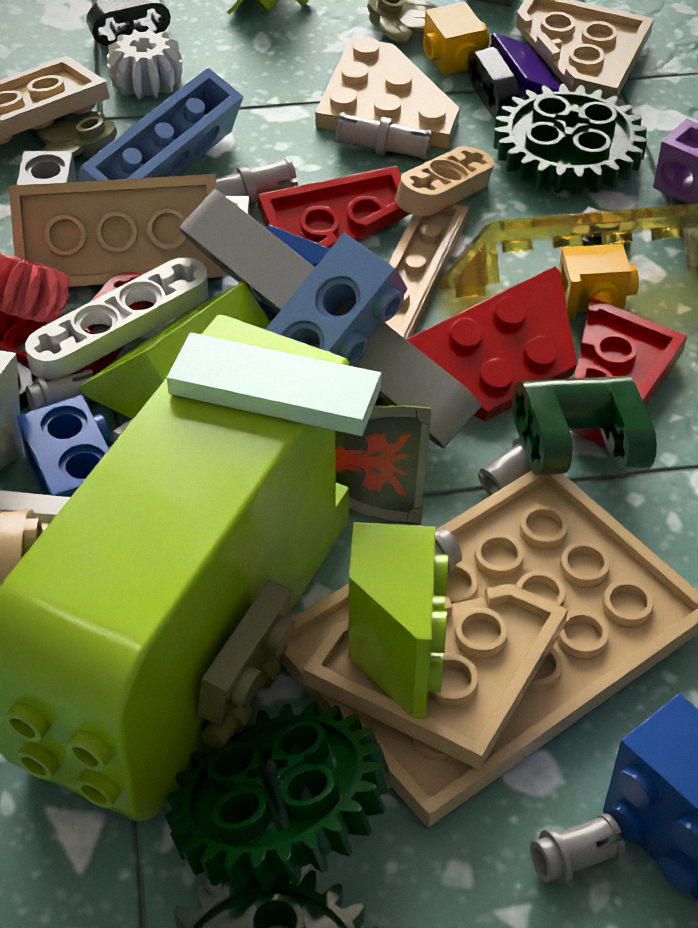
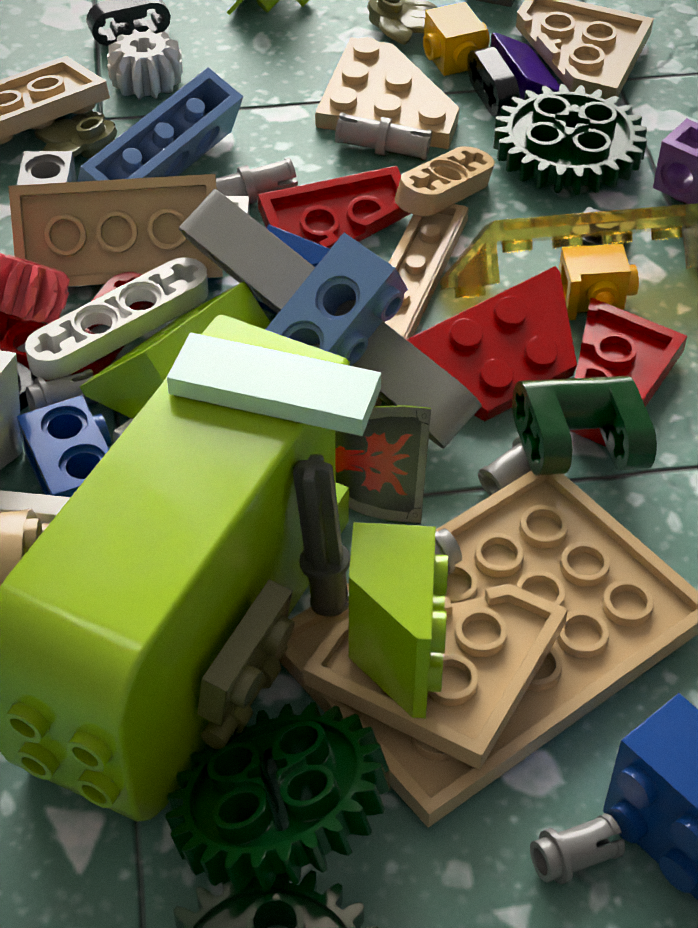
none -> dark grey axle [293,454,350,617]

